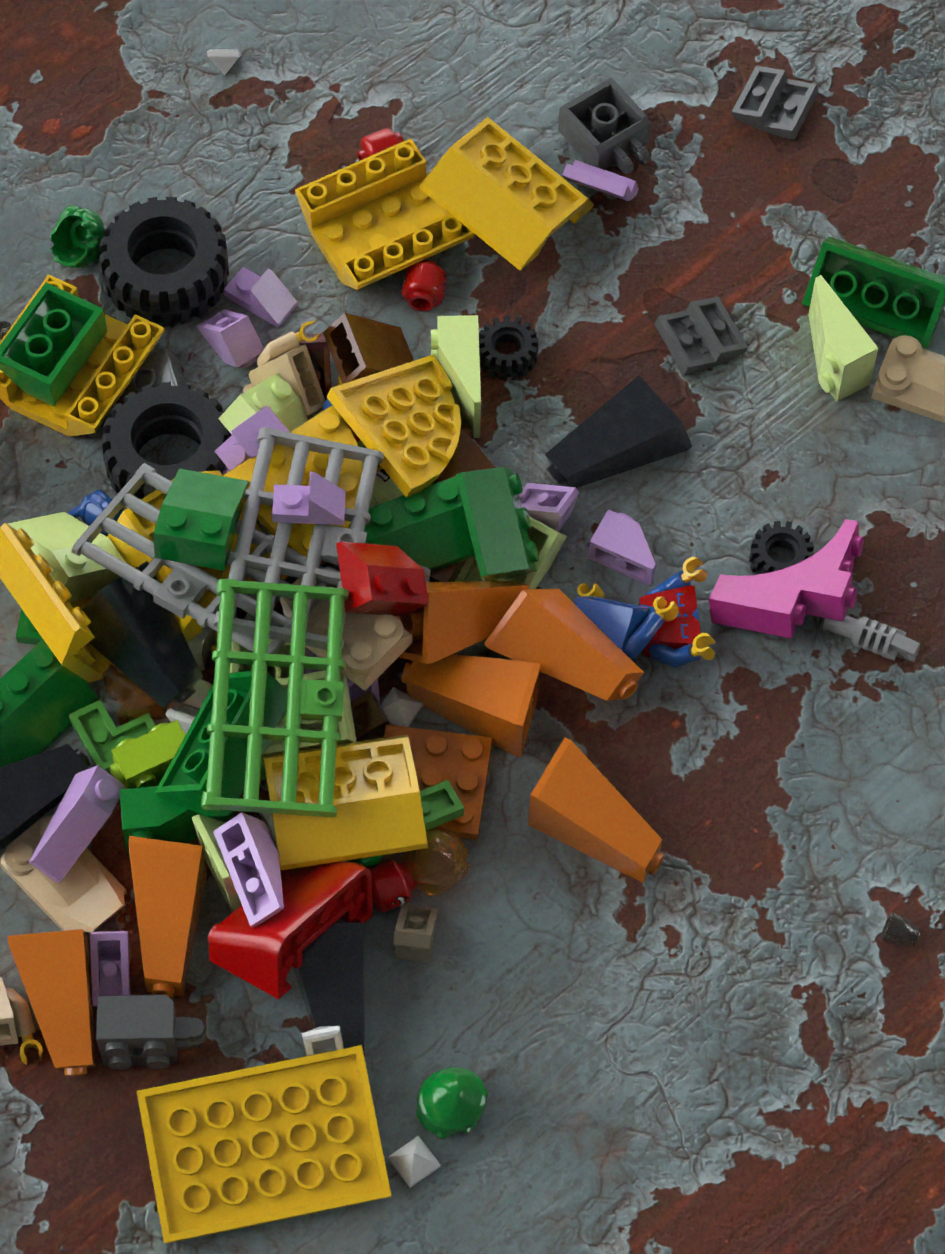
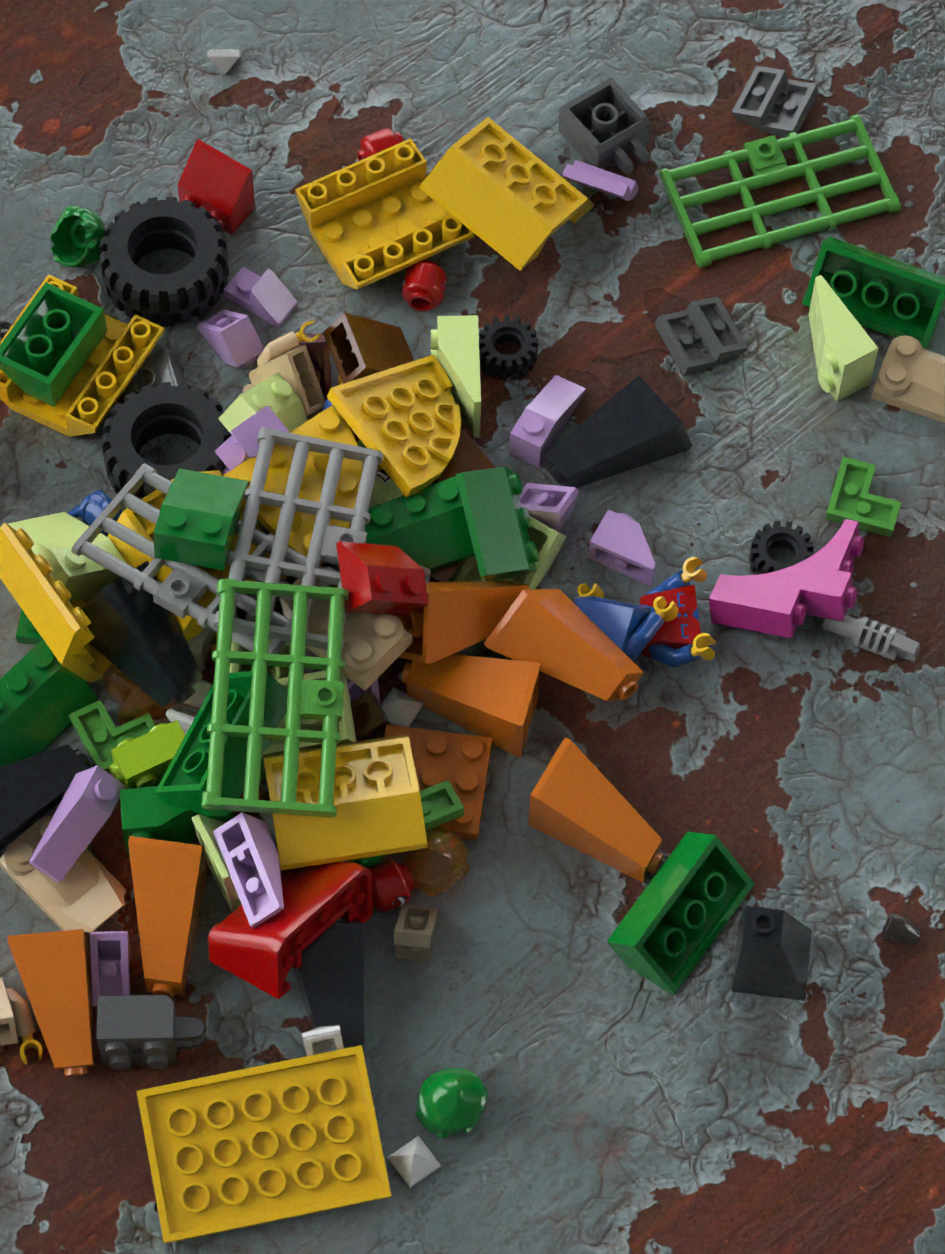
lavender slope [272,471,346,525] -> none
none -> red slope [177,139,255,235]
none -> lavender slope [509,375,586,468]
none -> green slope [606,832,755,995]
none -> bright green door [660,114,901,268]
none -> black slope [731,905,812,1001]
none -> bright green plate [825,456,901,537]

